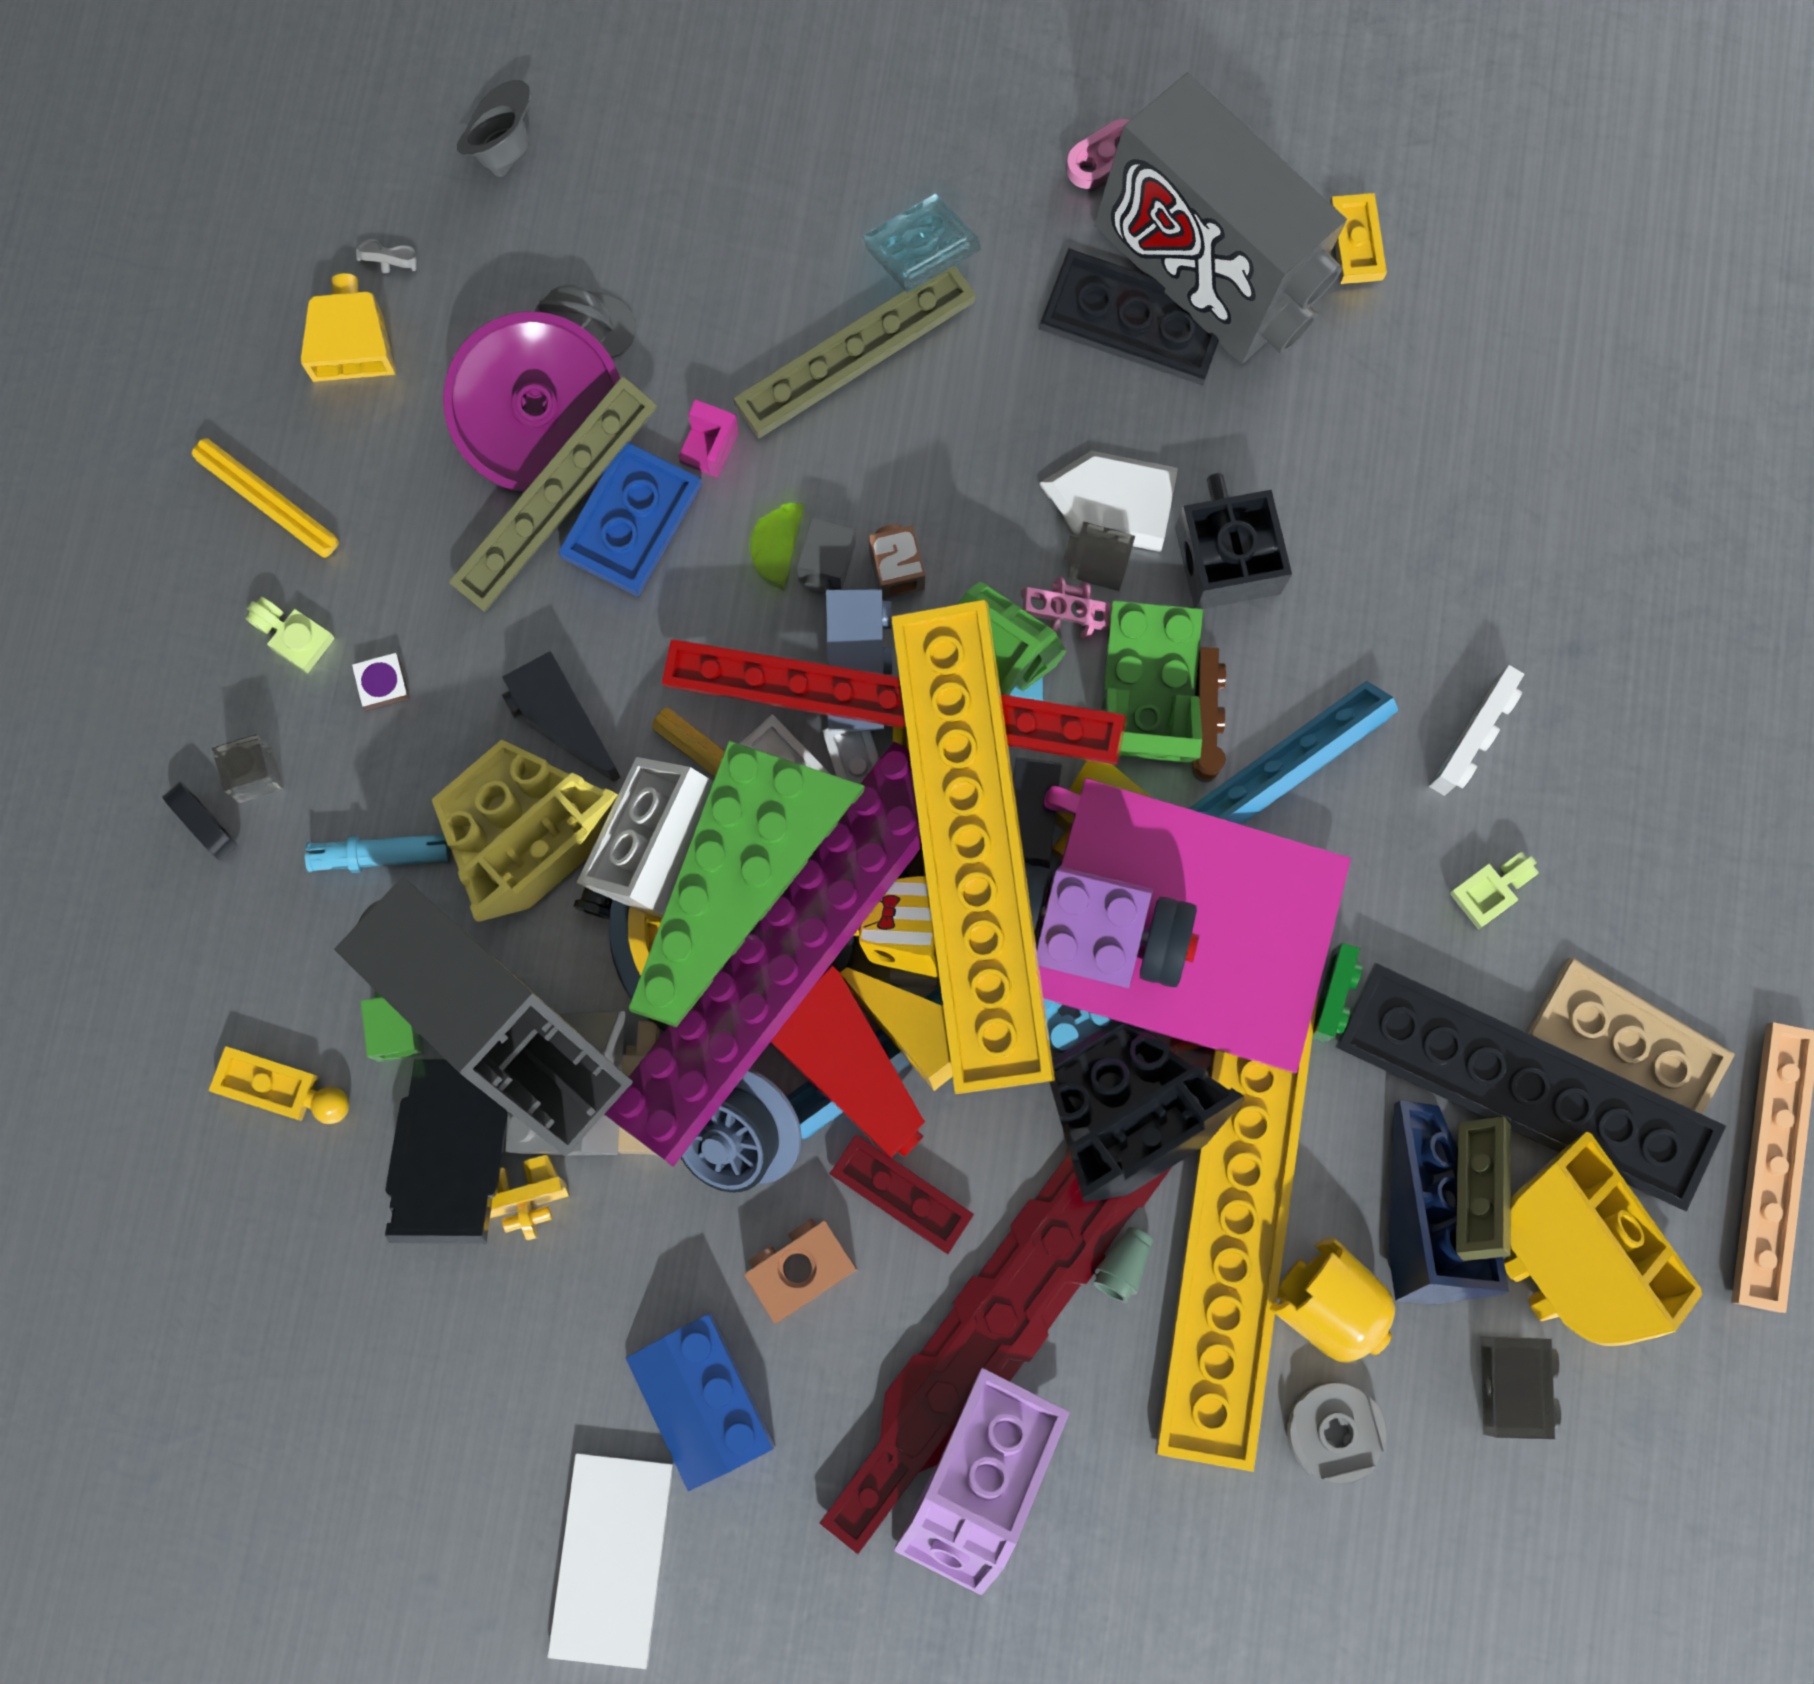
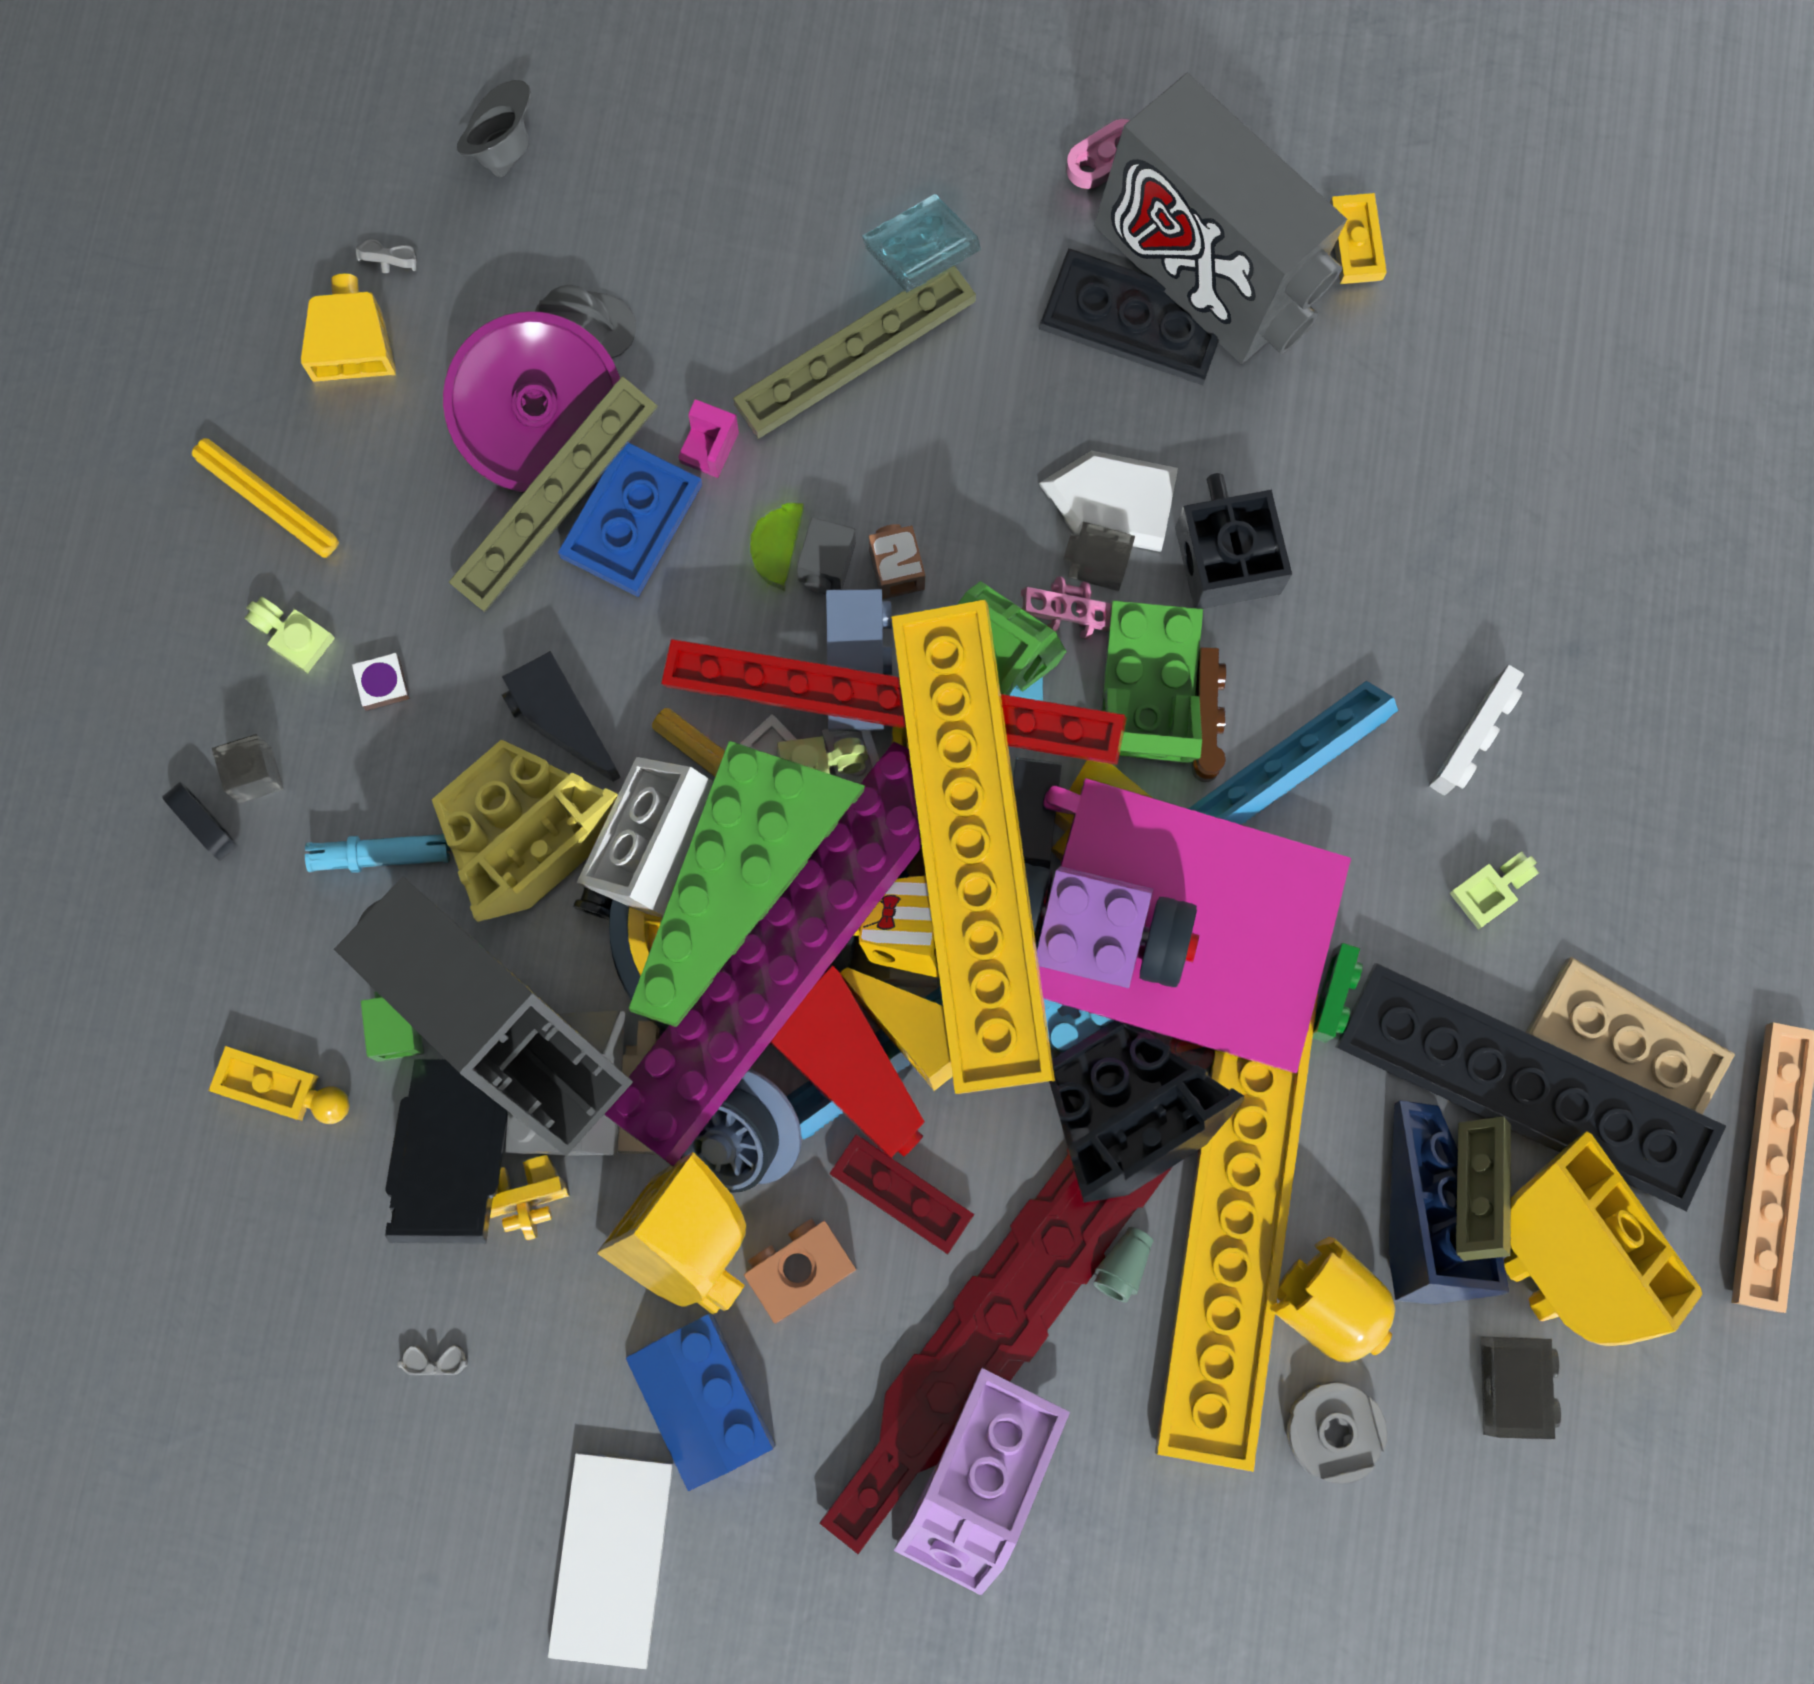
none -> light grey piece [397,1345,468,1375]
none -> yellow hips [596,1152,746,1314]
none -> yellowish green plate [777,736,868,774]

